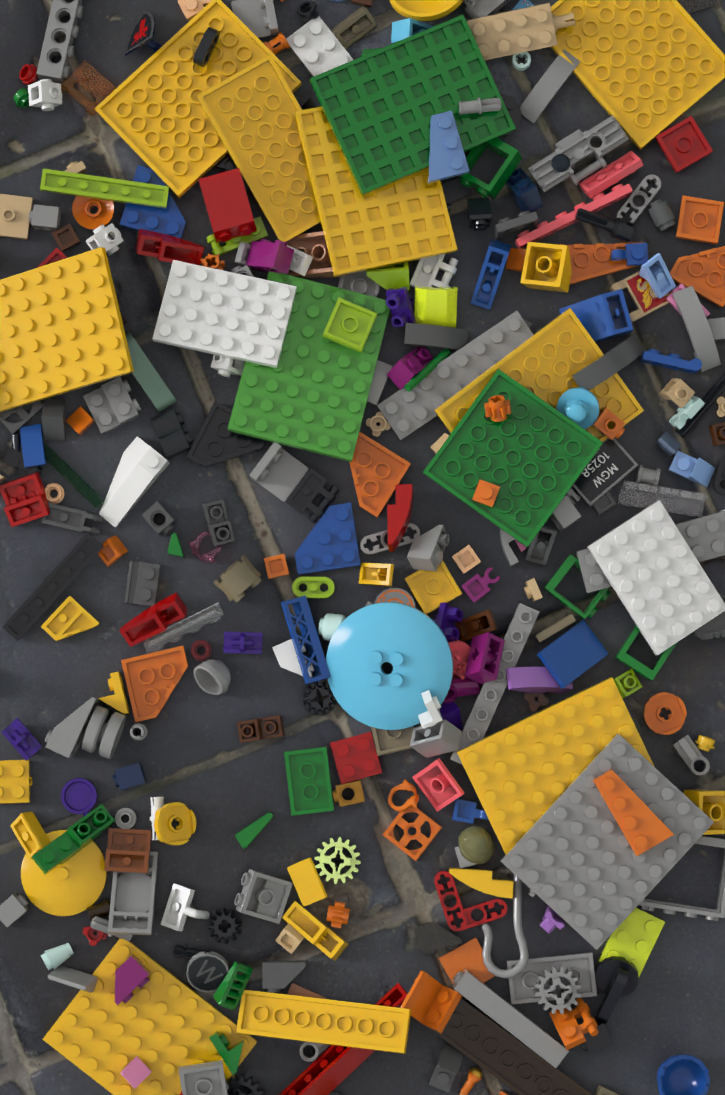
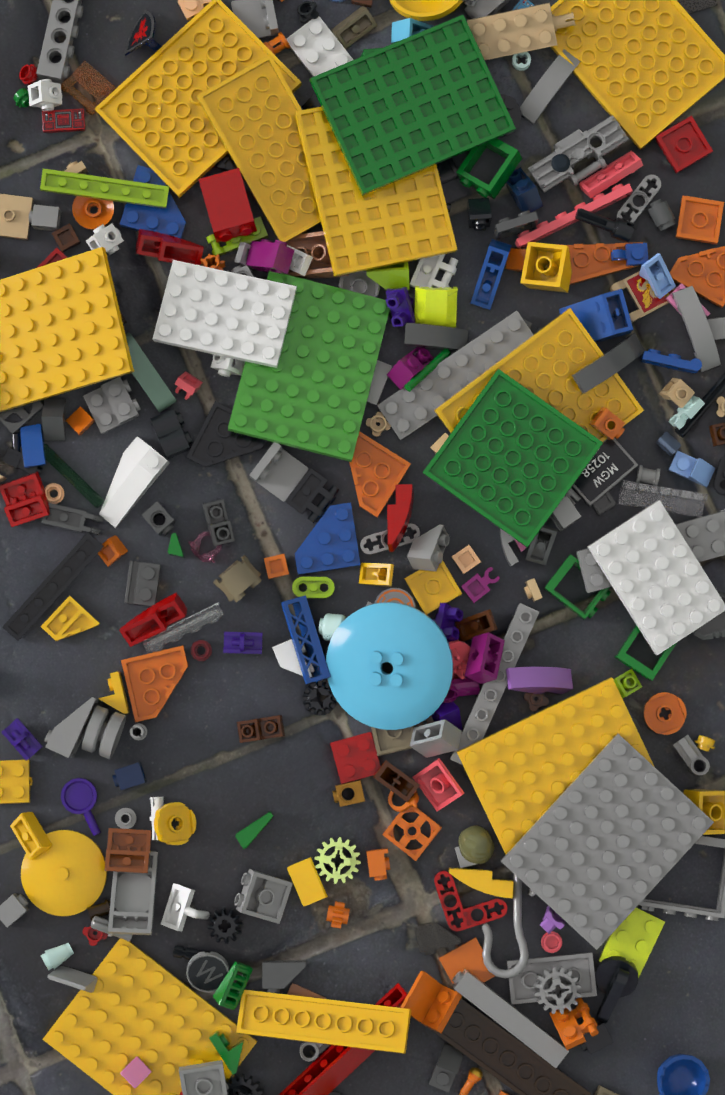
green slope [32,804,115,874] -> none
magenta slope [115,954,151,1005] -> none
black beam [193,27,220,67] -> none
light grey hat [194,659,231,695] -> none
tan plate [275,924,305,954] -> none
yellow slope [282,901,349,961] -> none
green plate [284,747,334,816] -> none
lime plate [322,297,378,353] -> none
white bracket [418,690,442,729] -> none
medium blue wing [428,111,469,183] -> none
blue plate [452,799,489,824] -> none
light grey axle [458,97,502,115] -> none
orange plate [472,480,500,508] -> none
orange gear [484,395,511,422] -> none
dark tan tile [535,614,576,643] -> none
blue tile [537,620,608,689] -> none
medium azure plate [556,387,600,429] -> none
orange wing [593,769,674,856] -> none
none -> tile [42,108,86,133]
none -> coral tile [175,371,203,400]
none -> orange brick [366,848,390,881]
none -> reddish brown slope [373,760,420,802]
none -> coral plate [541,931,562,953]

